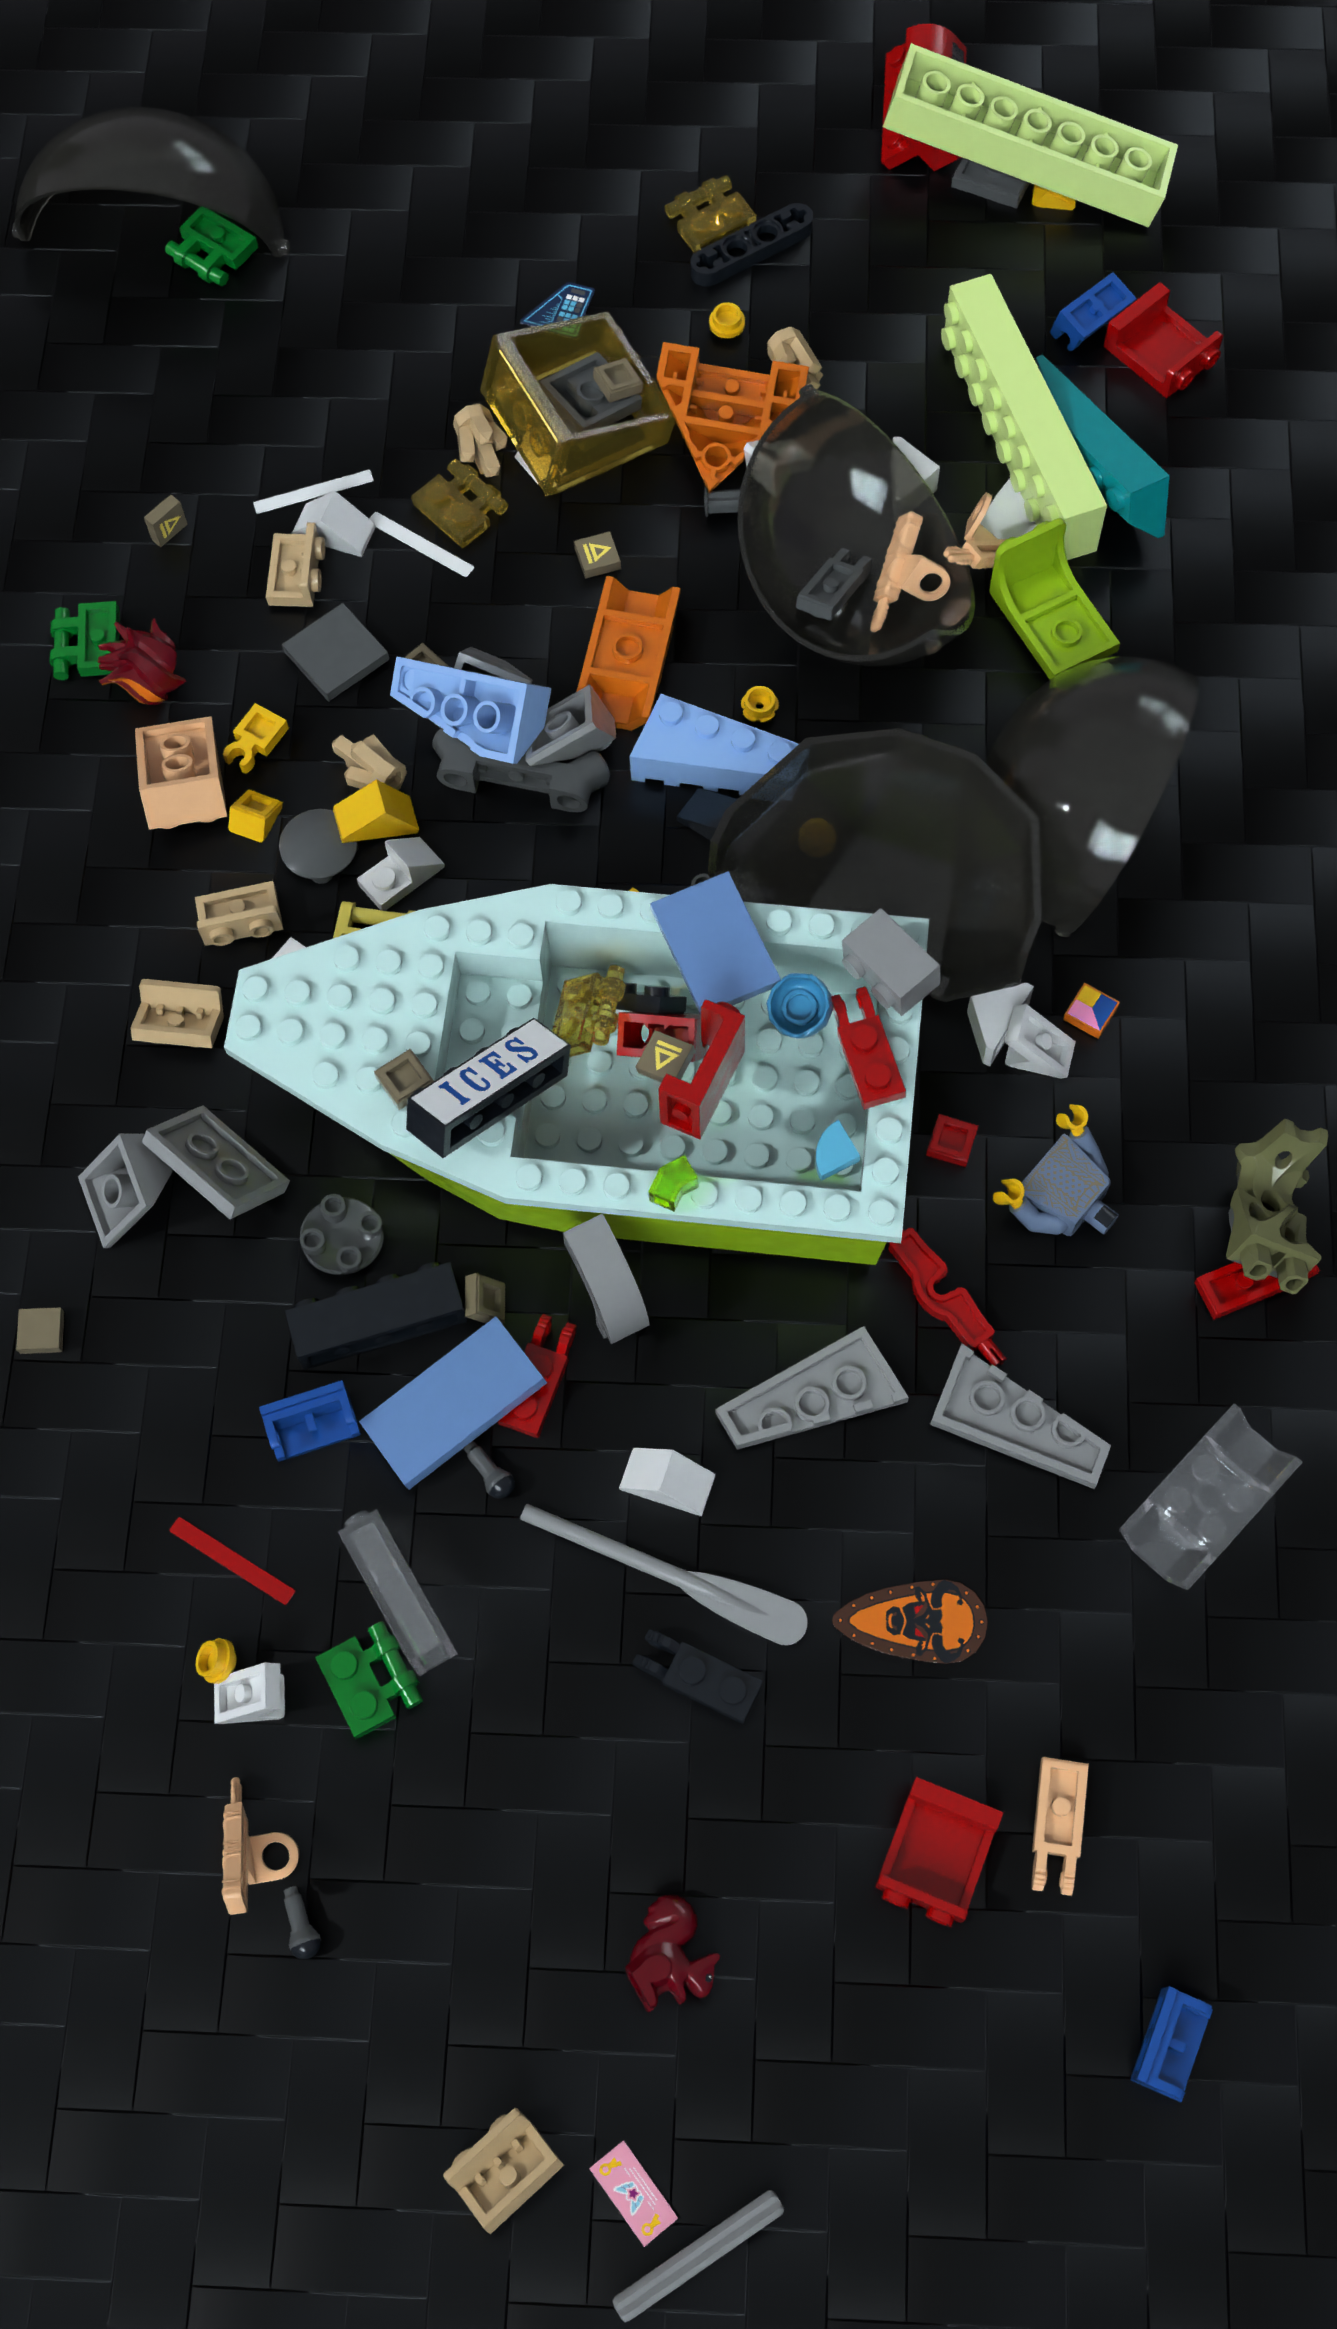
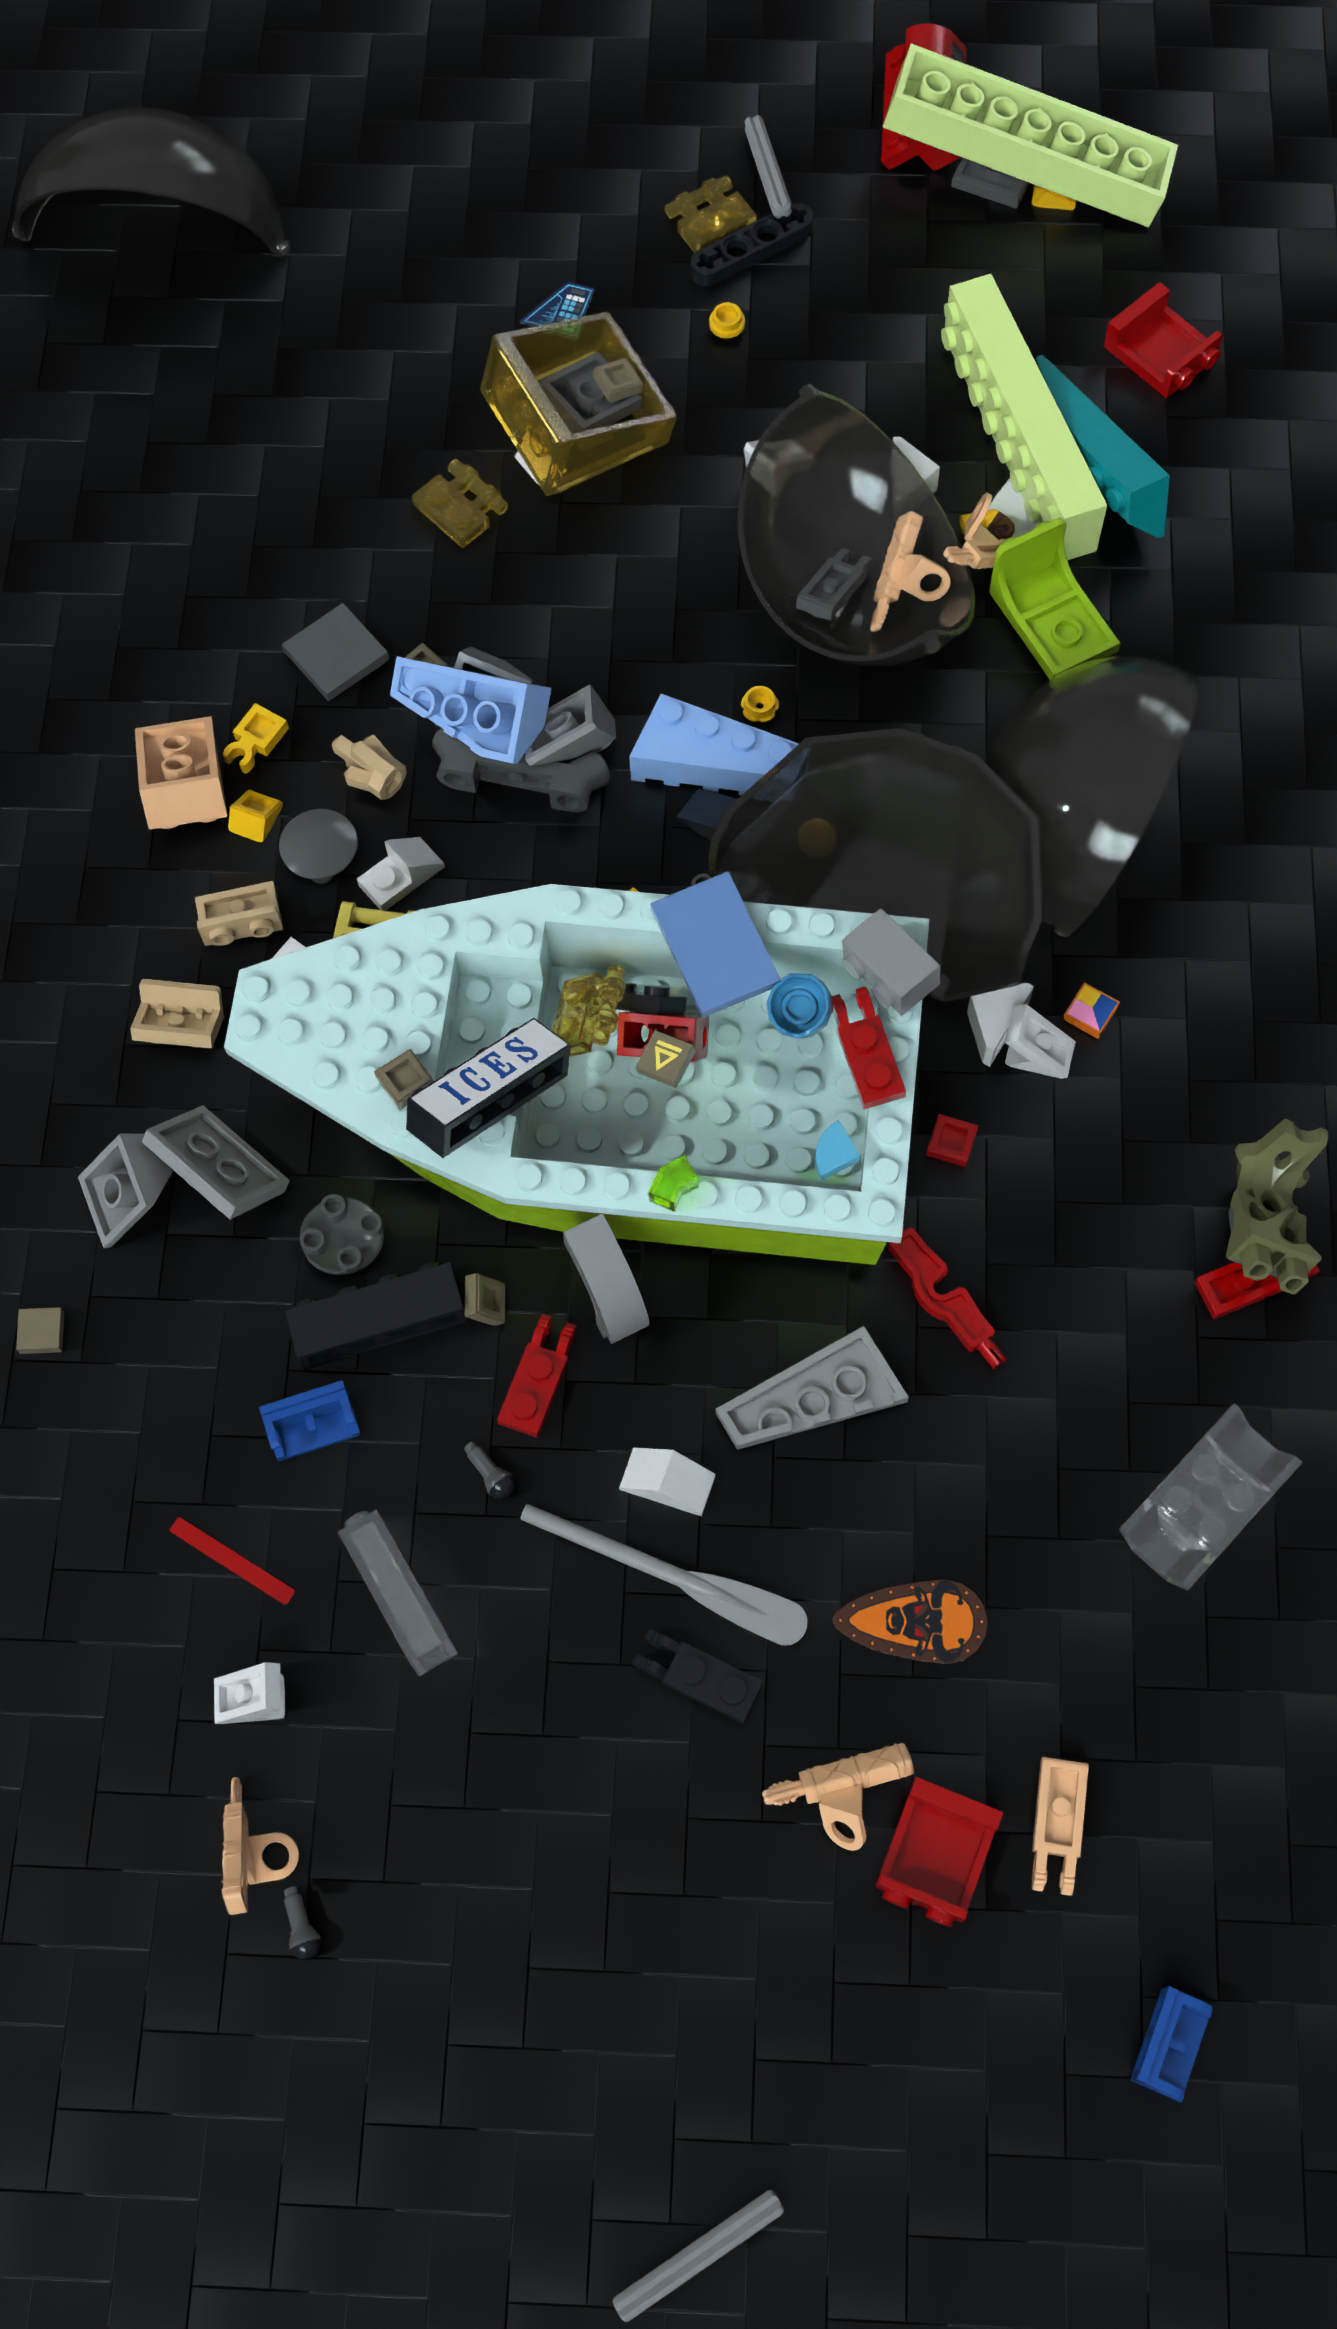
green plate [50,601,120,680] -> none
dark red hair [98,618,186,705] -> none
dark tan tile [144,495,188,547] -> none
green plate [165,205,258,286] -> none
yellow plate [196,1638,237,1684] -> none
white sticker [253,470,373,514] -> none
tan bracket [266,522,325,607] -> none
white slope [292,491,375,557] -> none
green plate [315,1621,423,1739] -> none
yellow slope [333,779,419,843] -> none
medium blue tile [359,1316,547,1490] -> none
white sticker [369,512,474,577] -> none
tan bracket [443,2108,564,2234] -> none
tan rock [453,404,508,477] -> none
dark tan tile [574,531,621,579] -> none
orange piece [577,576,681,731] -> none
bright pink sticker [589,2140,678,2247] -> none
dark red animal [625,1895,720,2012] -> none
orange wedge [656,342,809,494] -> none
red panel [658,1000,745,1140] -> none
dark grey piece [704,487,745,517] -> none
tan rock [767,326,823,395] -> none
light grey wing [930,1343,1111,1489] -> none
sand blue torso [993,1104,1119,1236] -> none
blue hinge [1050,272,1137,351] -> none
none -> light grey axle [745,115,792,218]
none -> light nougat piece [762,1743,914,1851]
none -> reddish brown arm [960,509,1015,540]

